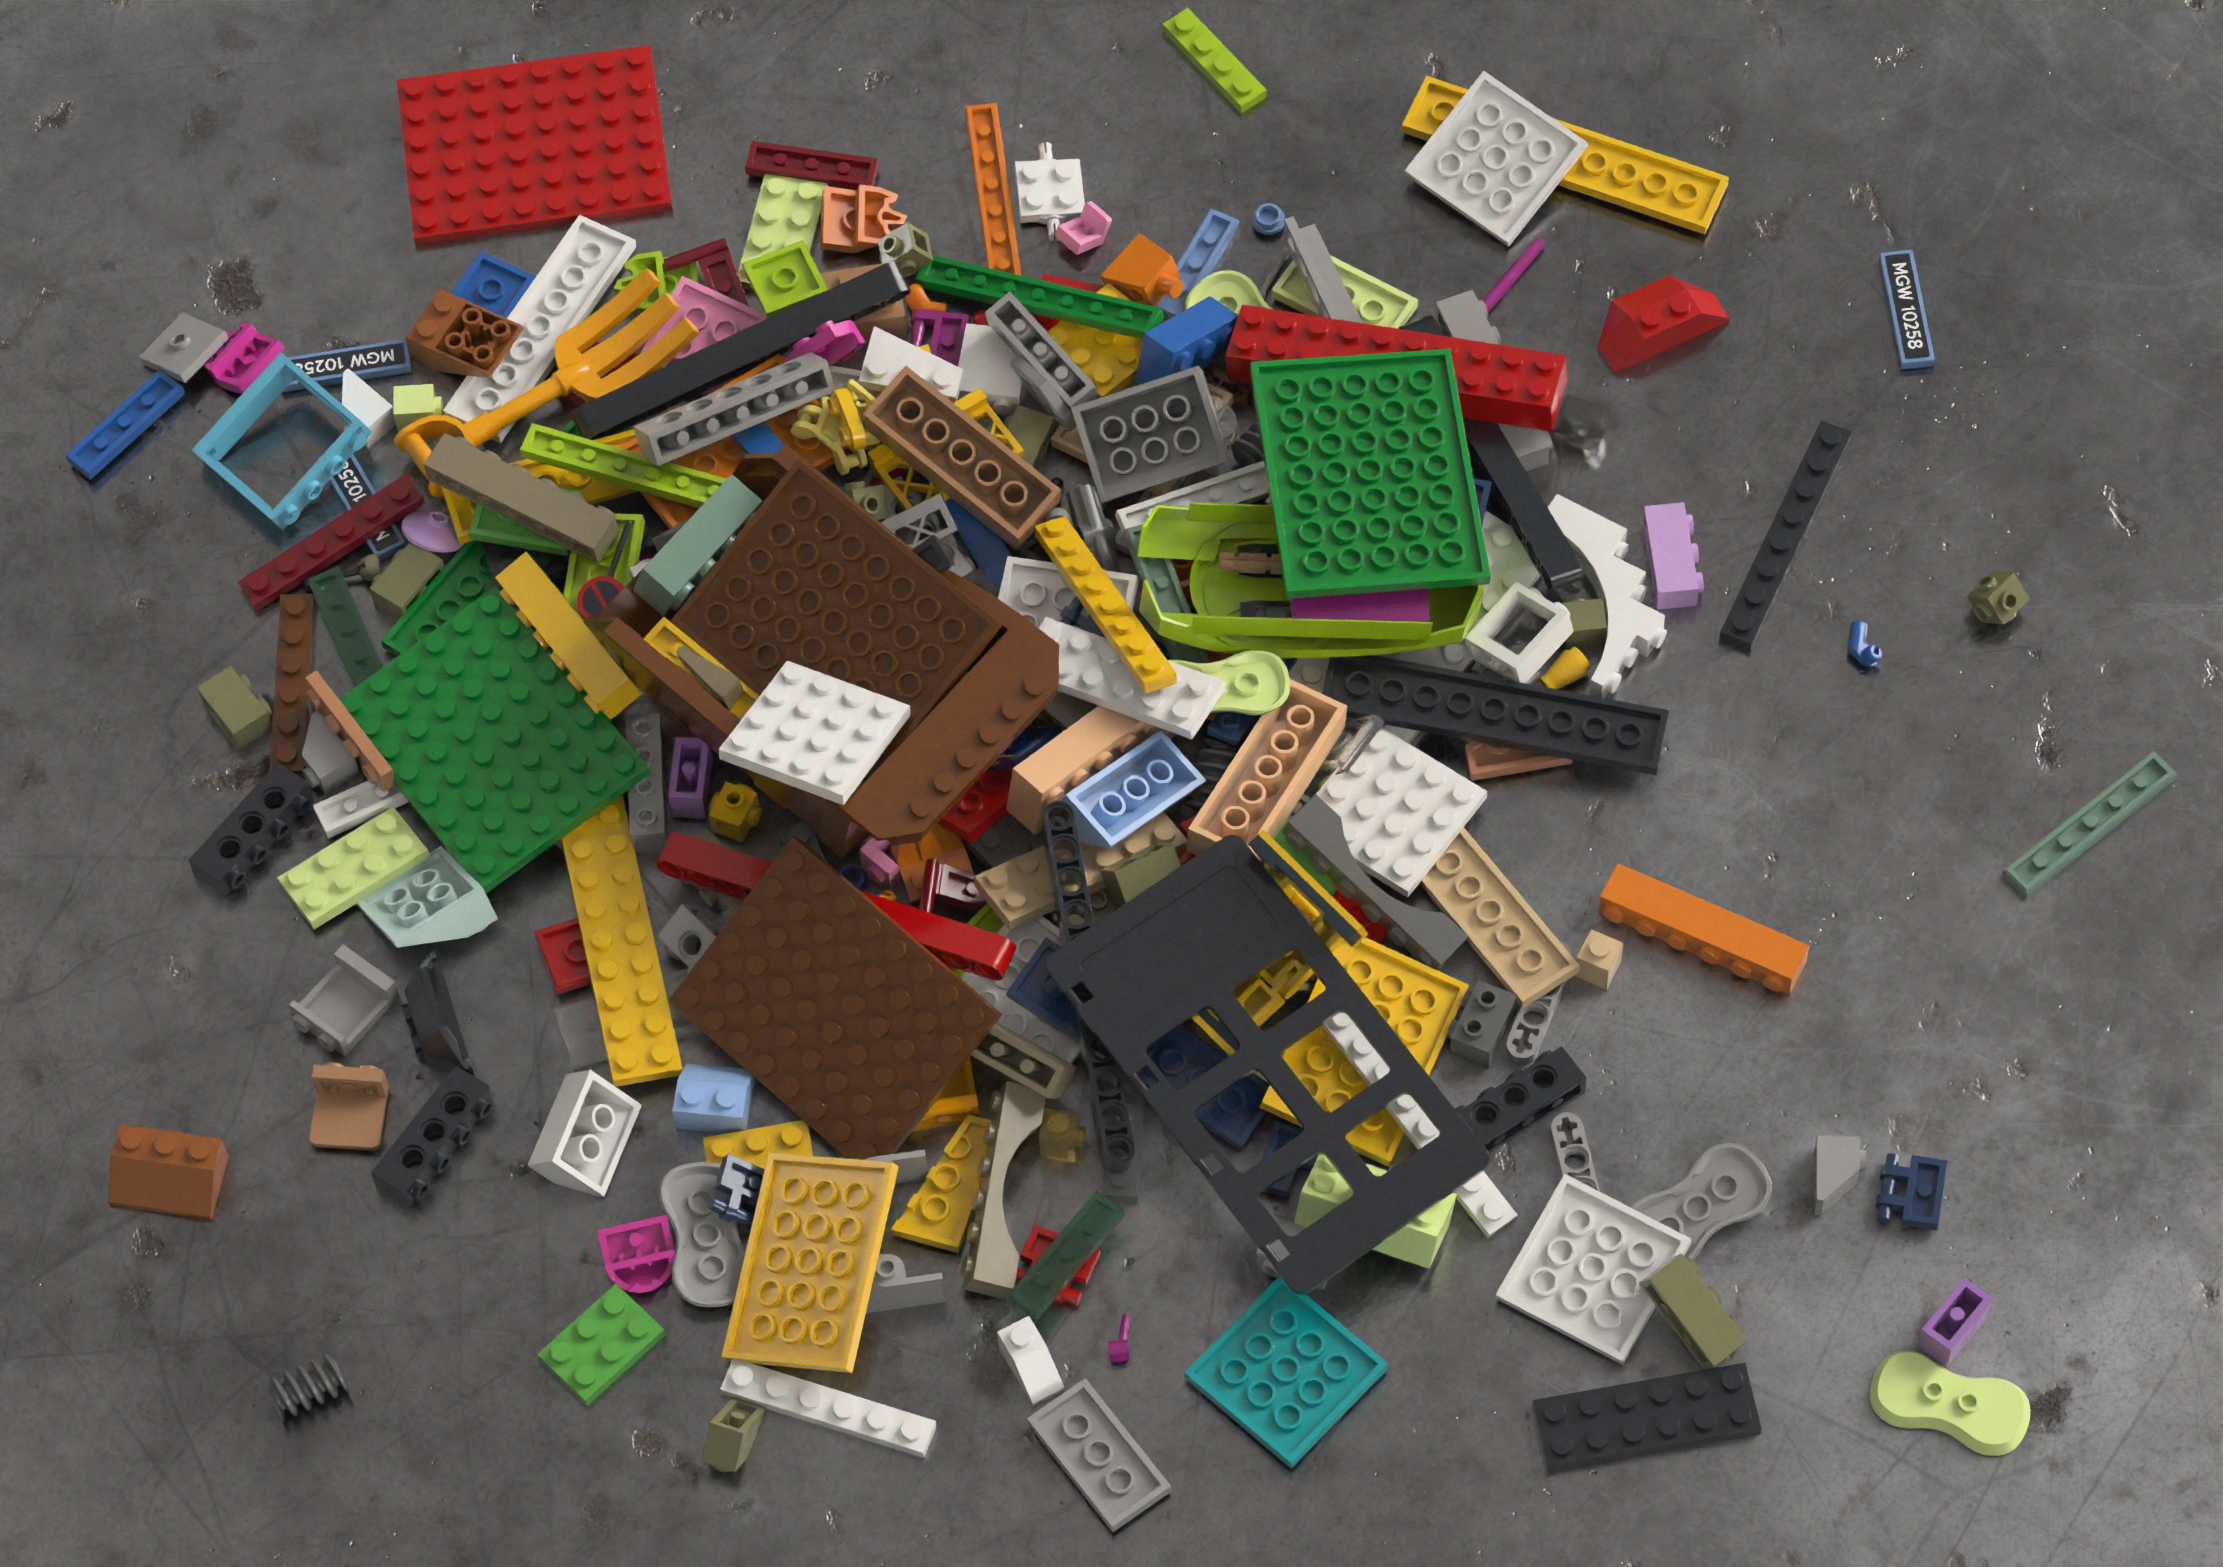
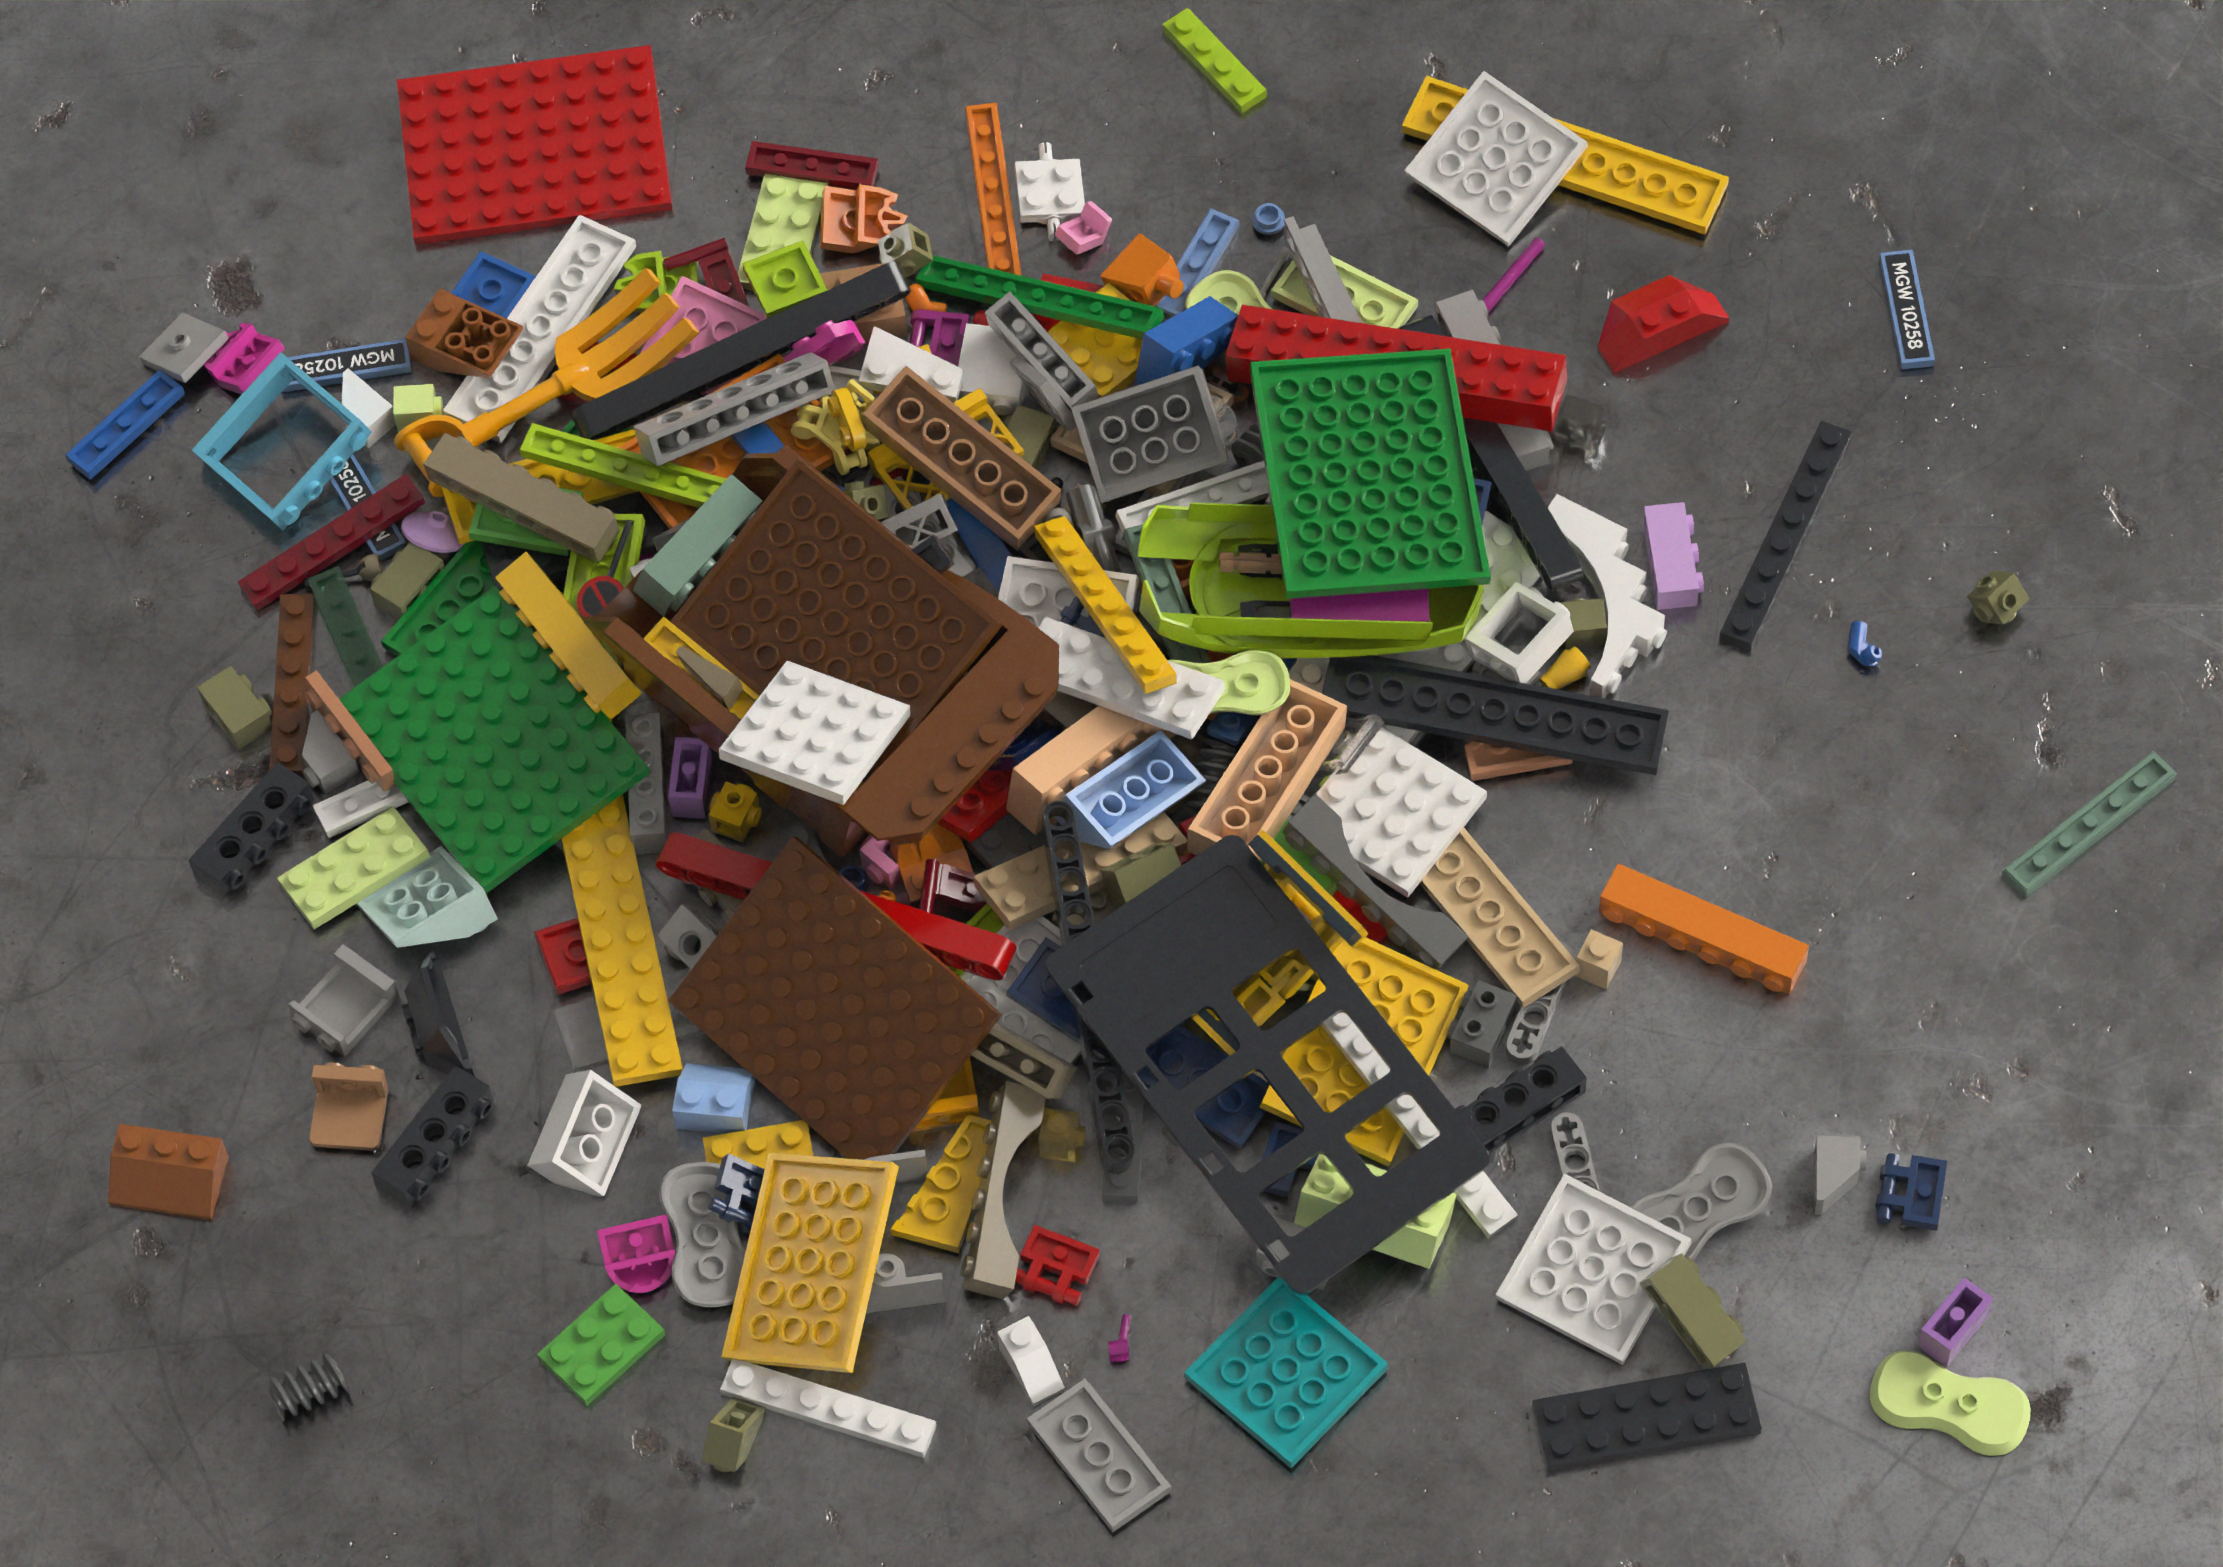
clear green plate [1008,1190,1125,1320] -> none

